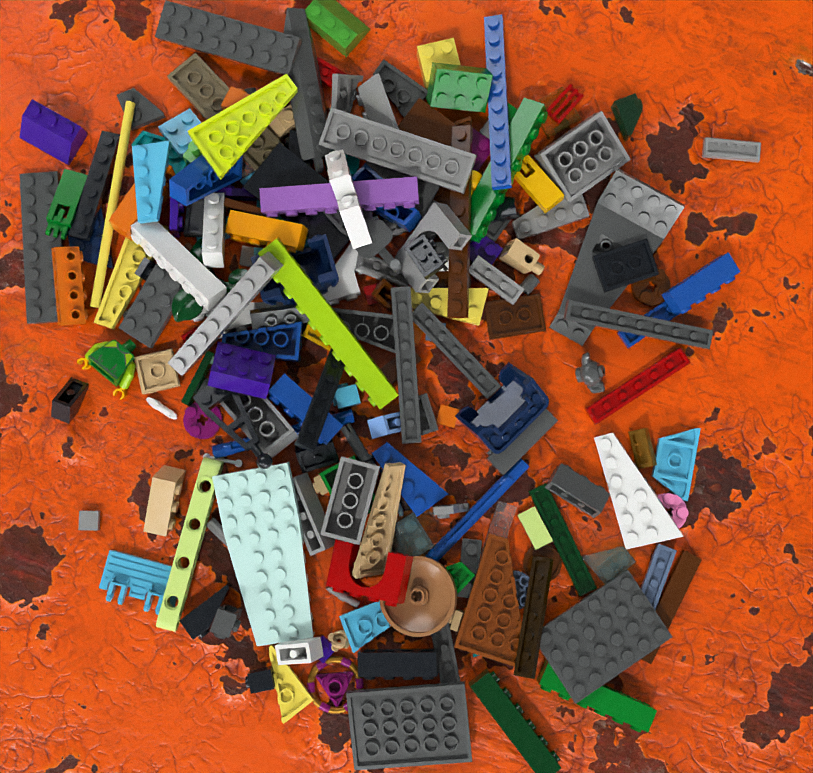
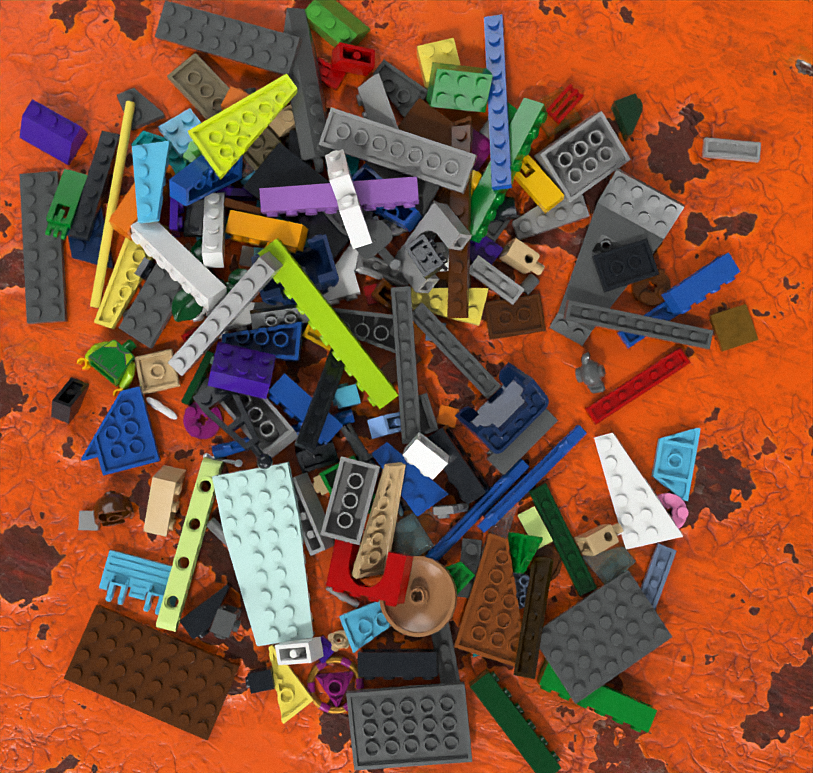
orange brick [51,246,88,326] -> none
light grey wing [331,74,363,113] -> none
tan plate [449,609,464,632] -> none
dark grey brick [545,463,610,518] -> none
pearl gold plate [628,428,657,469] -> none
reddish brown tile [642,550,702,664] -> none
none -> reddish brown plate [64,605,240,741]
none -> blue wing [81,386,161,476]
none -> reddish brown cylinder [93,491,134,526]
none -> red brick [331,42,375,76]
none -> white brick [402,432,449,480]
none -> black brick [427,425,490,505]
none -> blue piece [477,425,587,533]
none -> green wing [508,532,543,574]
none -> tan torso [574,523,623,556]
none -> pearl gold tile [708,304,759,352]

